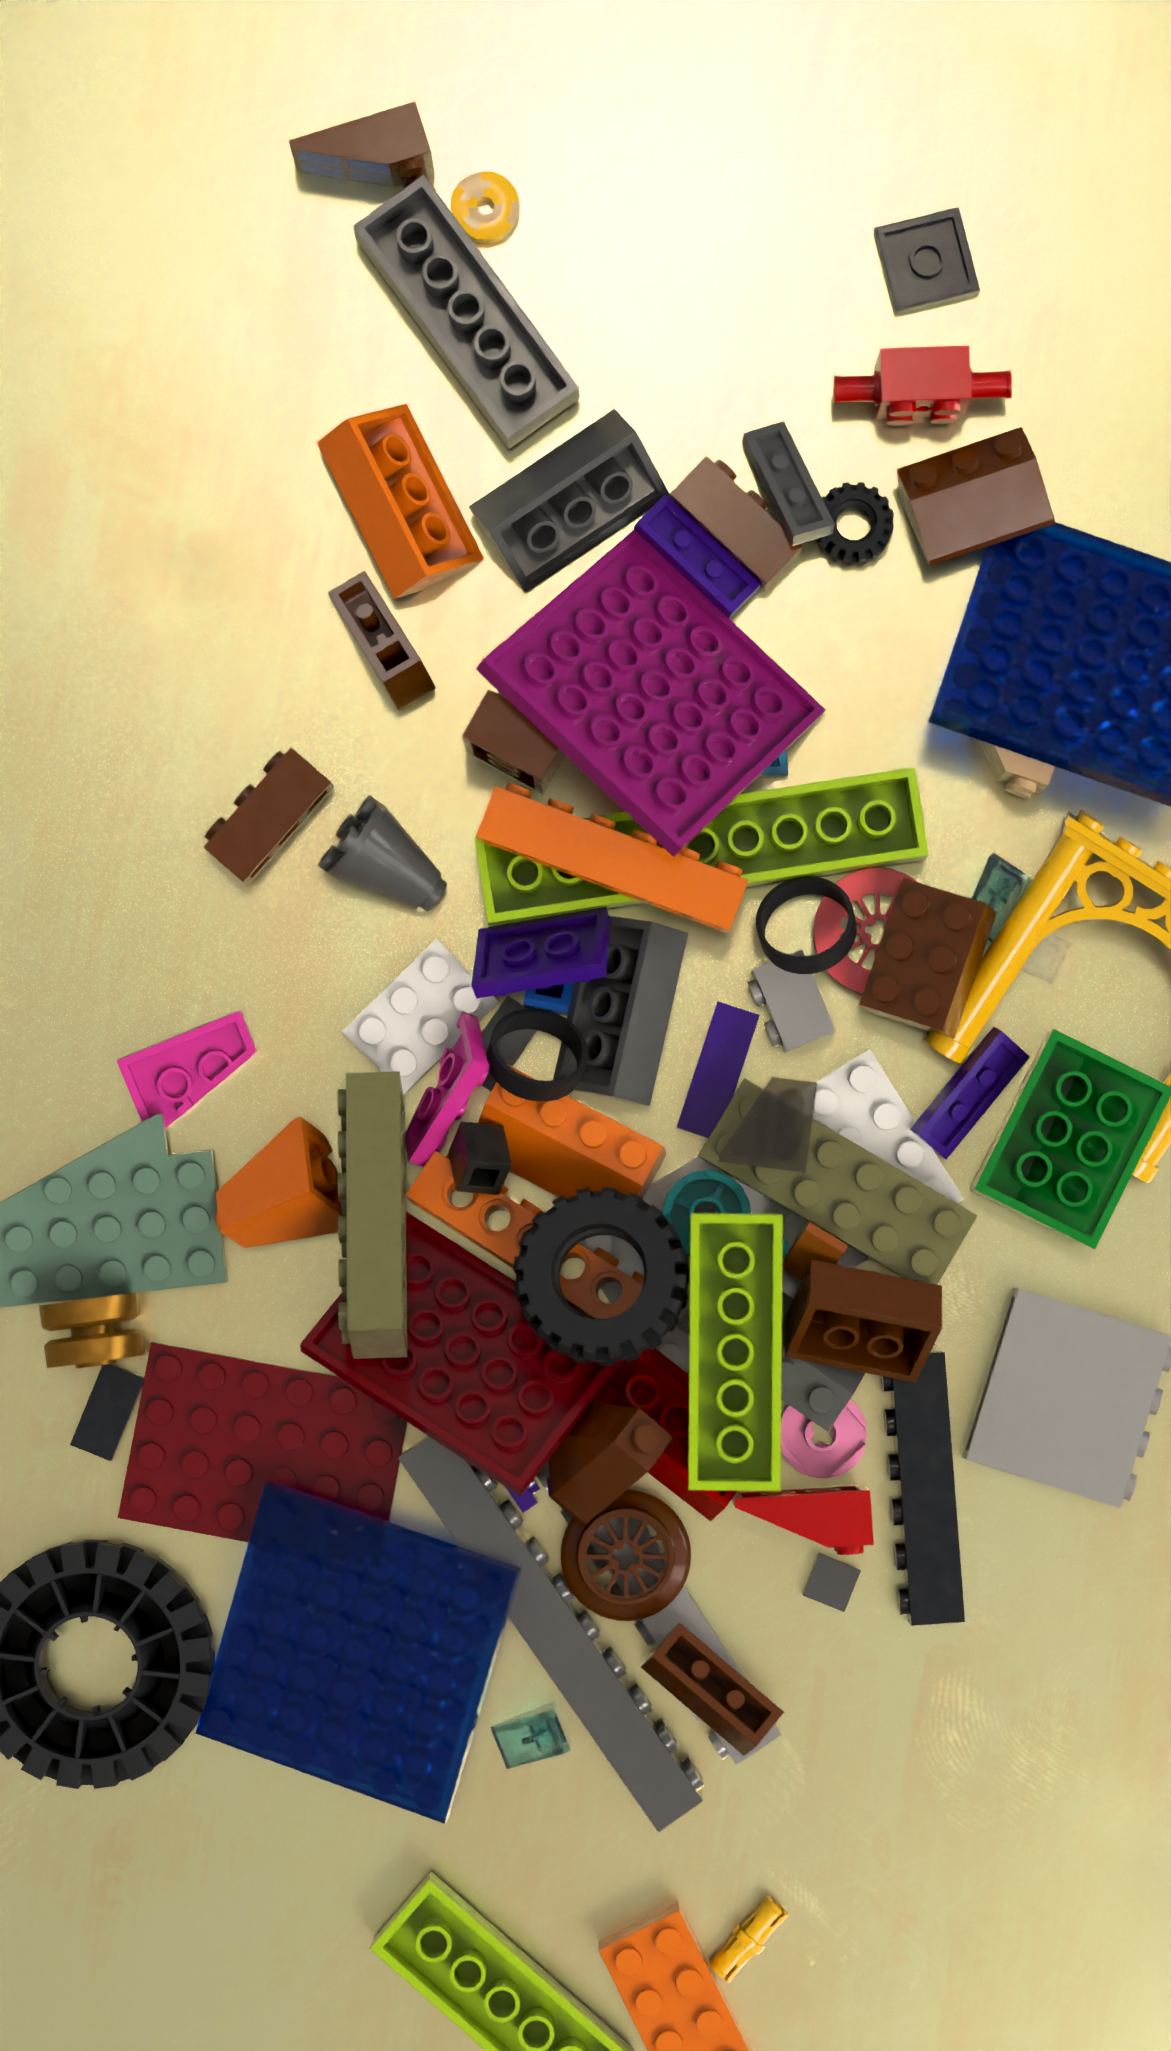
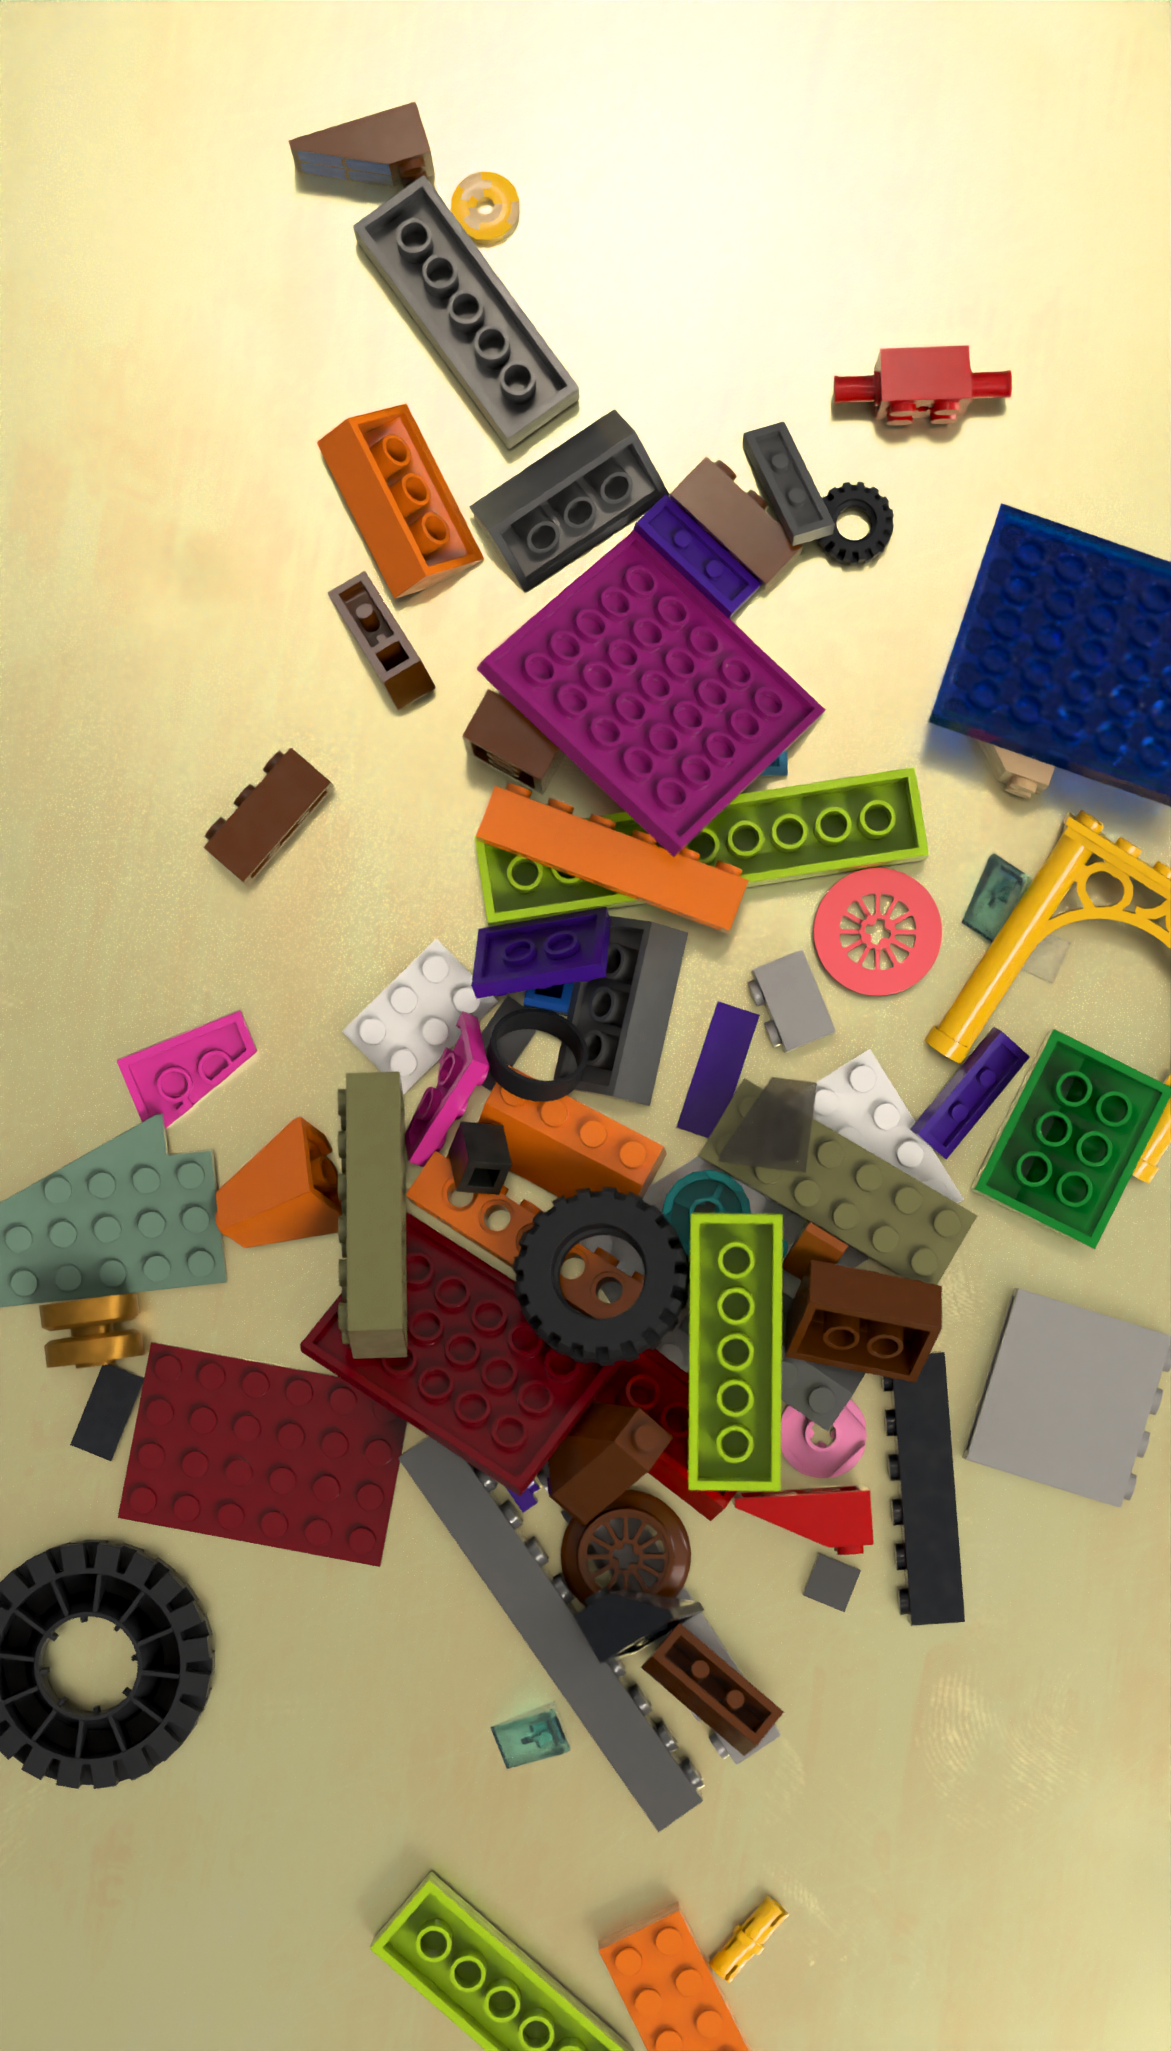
clear blue plate [195,1481,522,1824] -> none
dark grey cone [318,795,448,911] -> none
black tyre [756,876,857,974] -> none
reddish brown brick [859,878,997,1039] -> none
tile [873,207,981,315] -> none
reddish brown slope [896,427,1055,566] -> none
none -> black slope [574,1588,704,1664]

